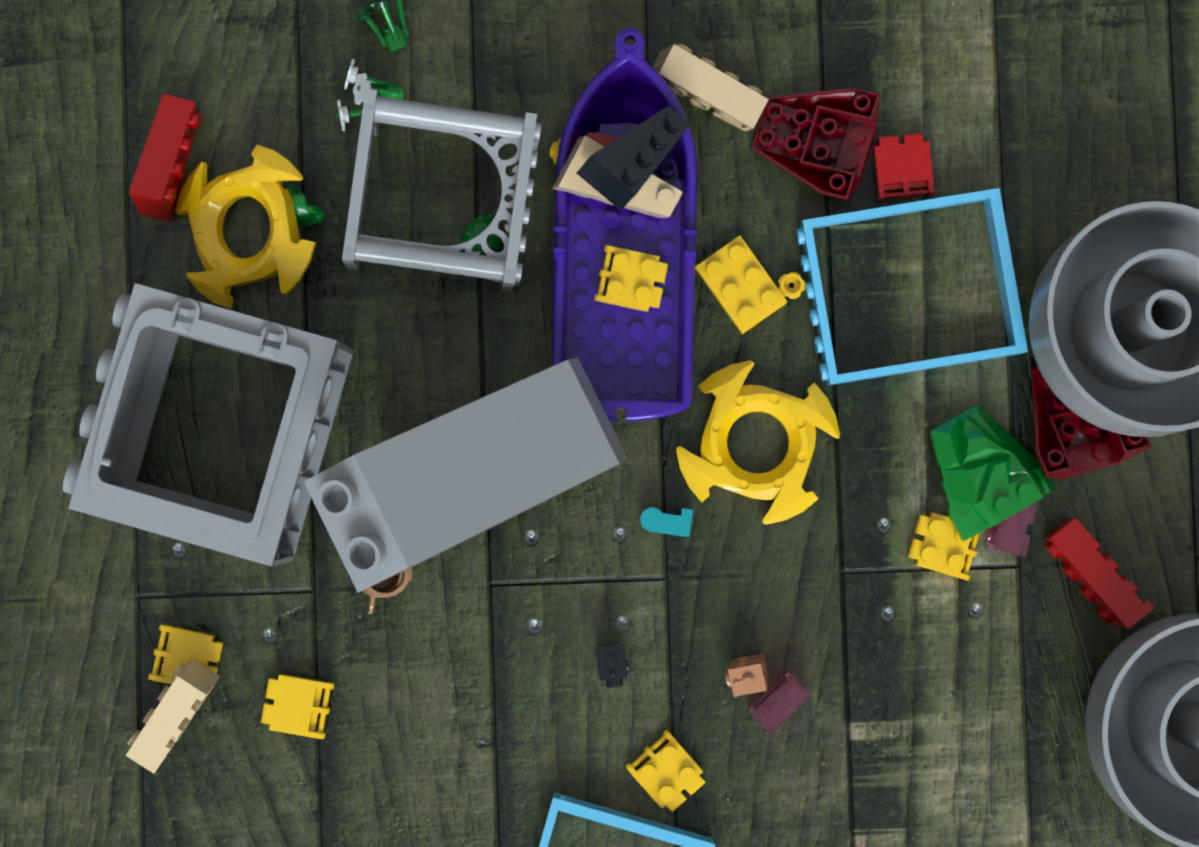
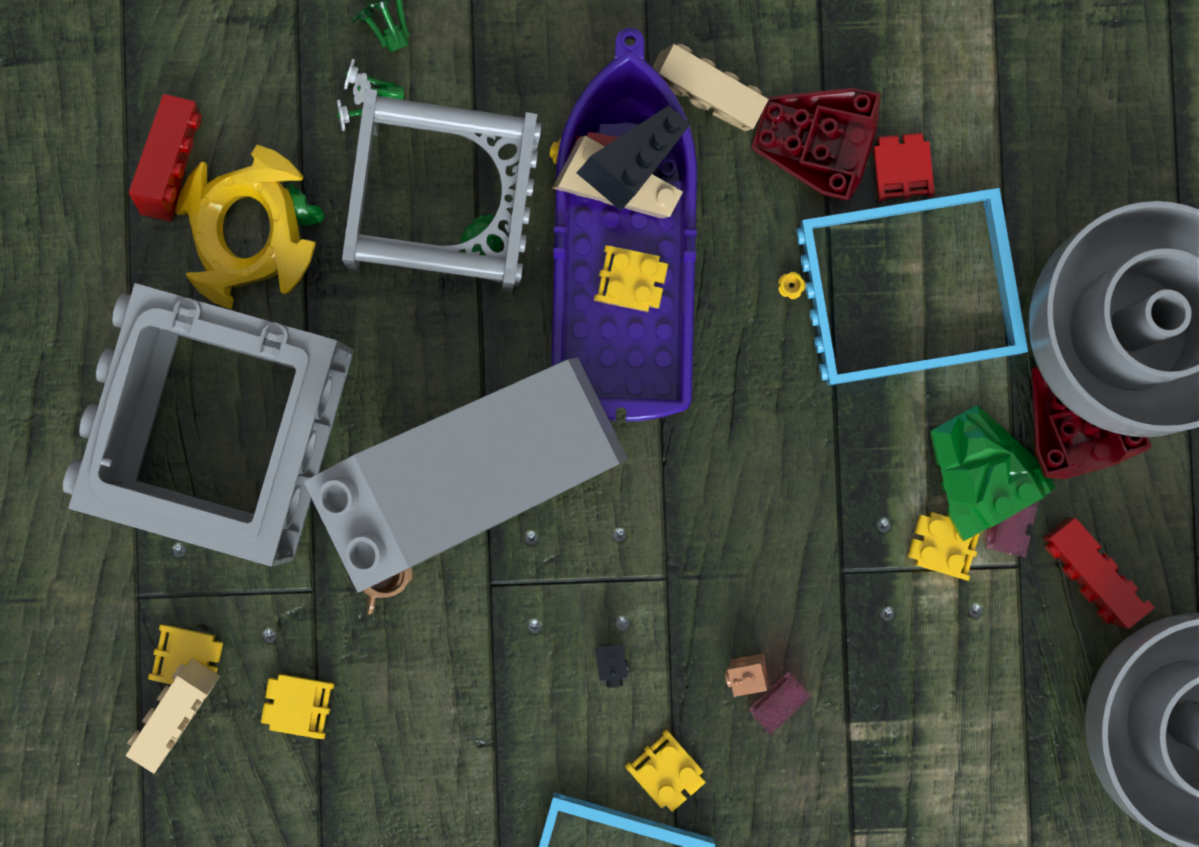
teal leg [640,507,693,537] -> none
yellow piece [676,360,840,525] -> none
yellow plate [695,235,788,335] -> none

